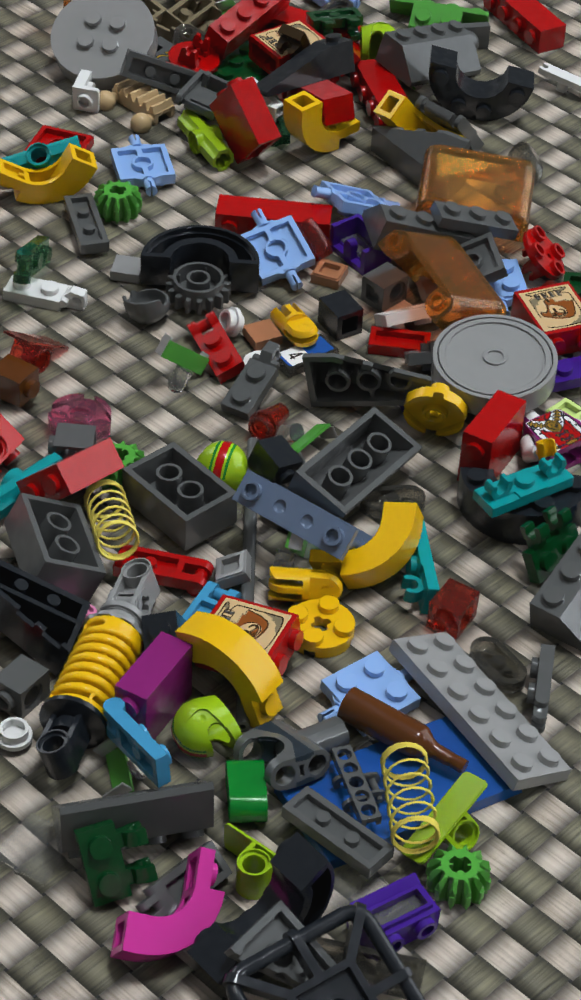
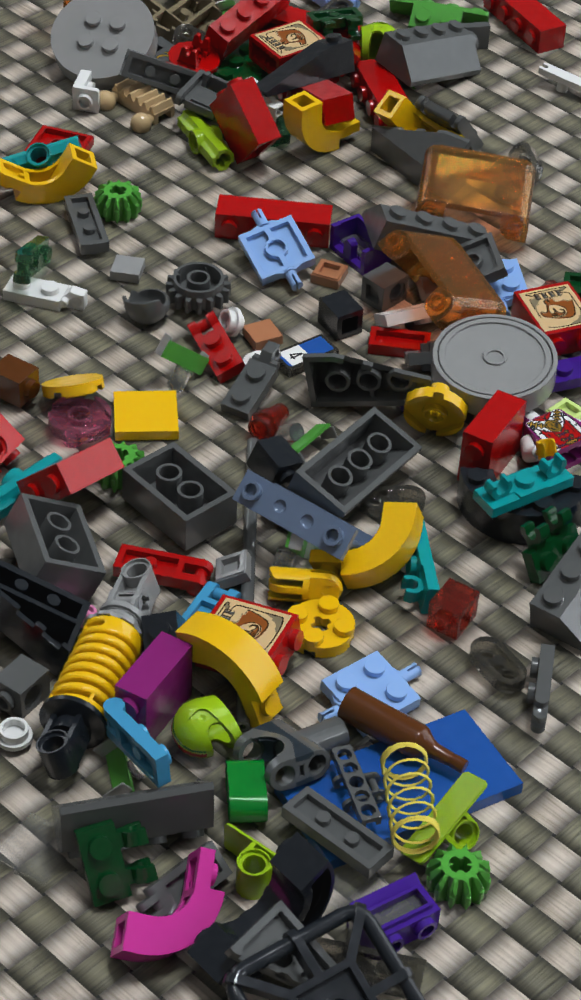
clear red piece [3,330,69,374] -> none
dark grey brick [48,422,97,459] -> none
light yellow piece [84,479,140,561] -> none
light blue plate [110,134,176,196] -> none
black brick [141,225,259,293] -> none
lime helmet [197,440,248,491] -> none
yellow arm [270,303,318,348] -> none
dark brown tile [276,23,311,58] -> none
clear red cone [297,217,334,262] -> none
light blue plate [311,180,400,217] -> none
light grey plate [389,632,572,791] -> none
black brick [429,45,534,122] -> none
dark grey plate [430,200,519,240] -> none
red plate [521,225,565,281] -> none
none -> yellow tile [41,373,105,399]
none -> yellow tile [113,390,179,441]

